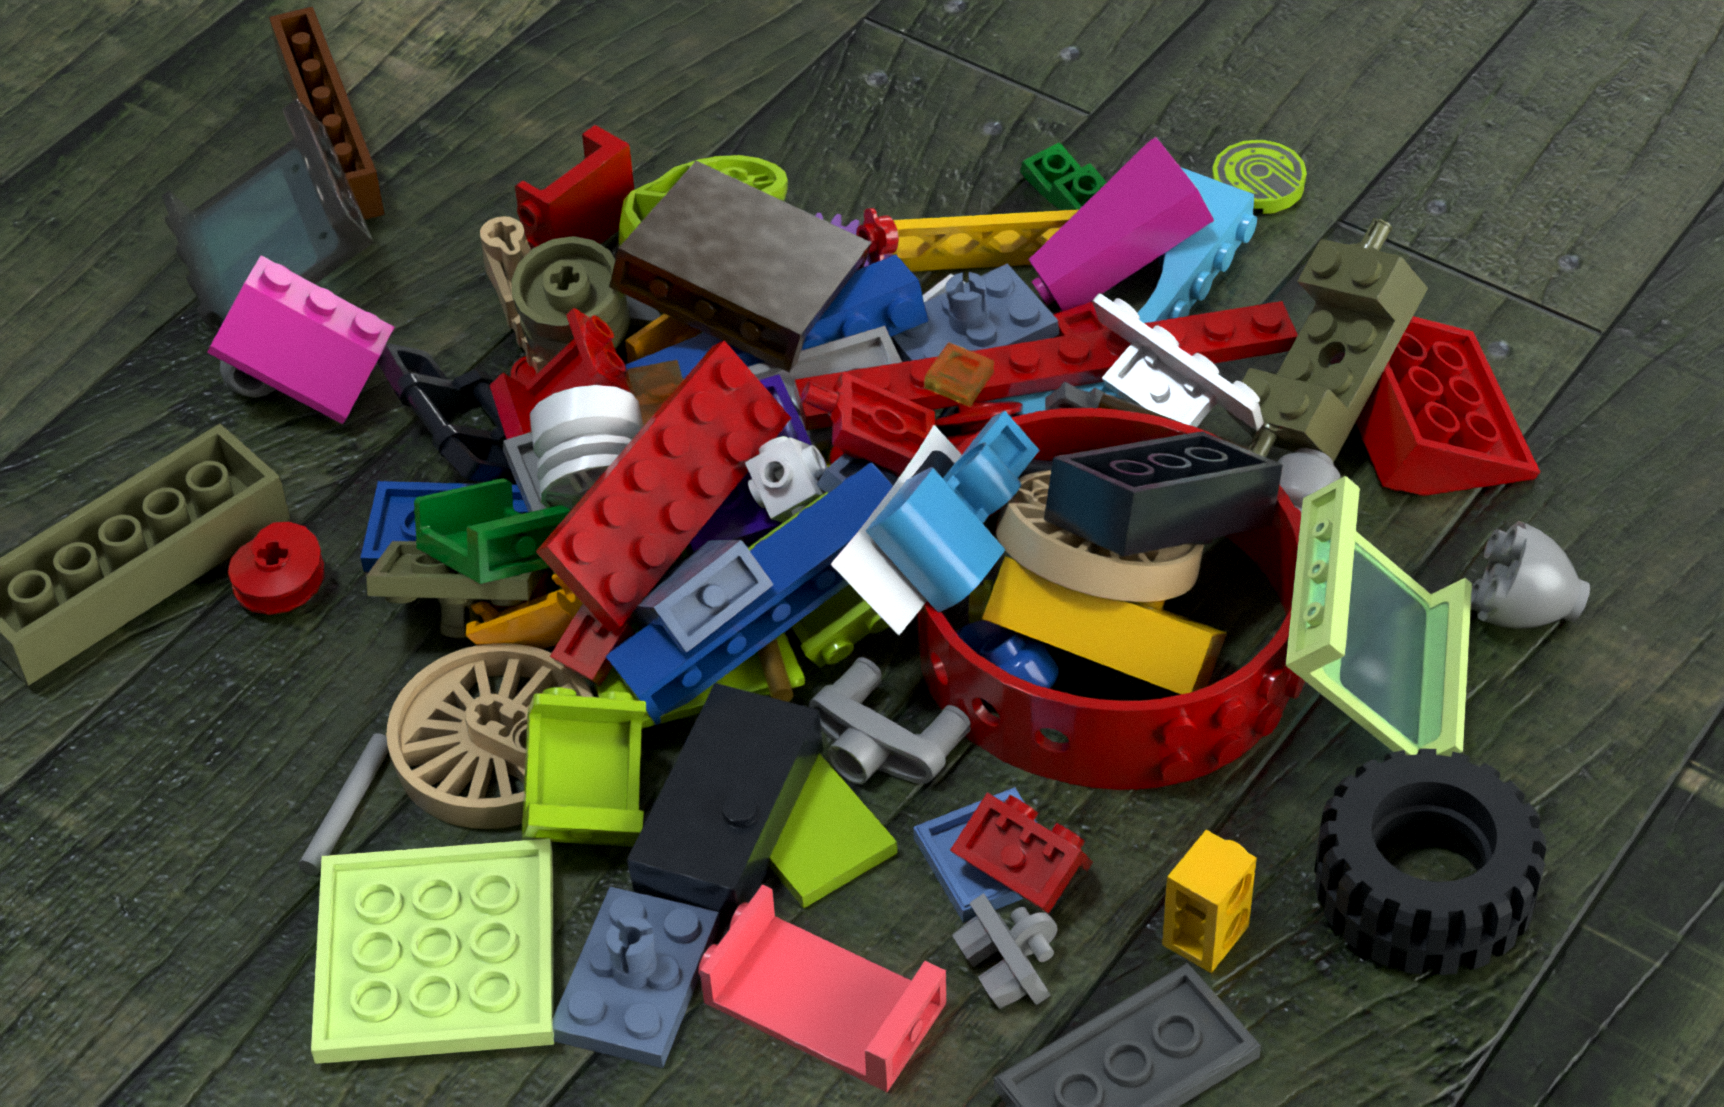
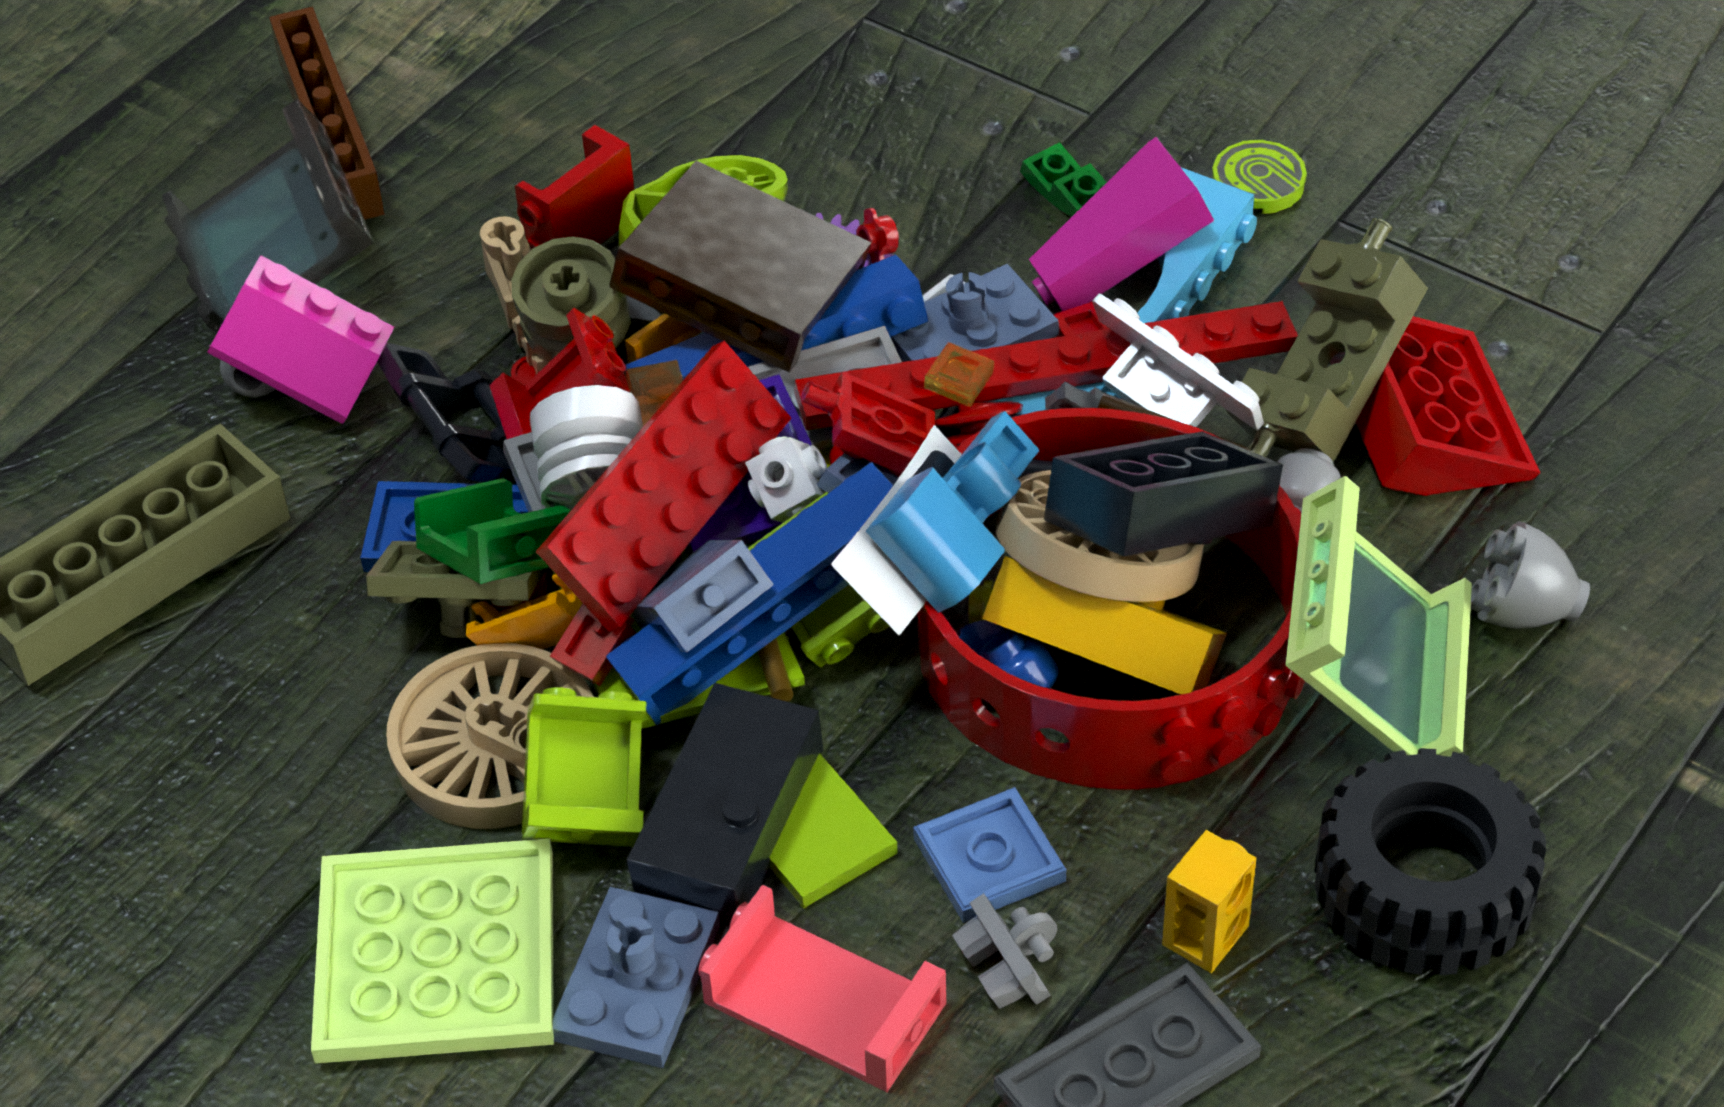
red piece [228,522,325,615] -> none
light grey bar [298,733,389,875] -> none
light grey connector [809,657,971,784] -> none
yellow fence [892,210,1078,272] -> none
red bracket [950,792,1093,914] -> none

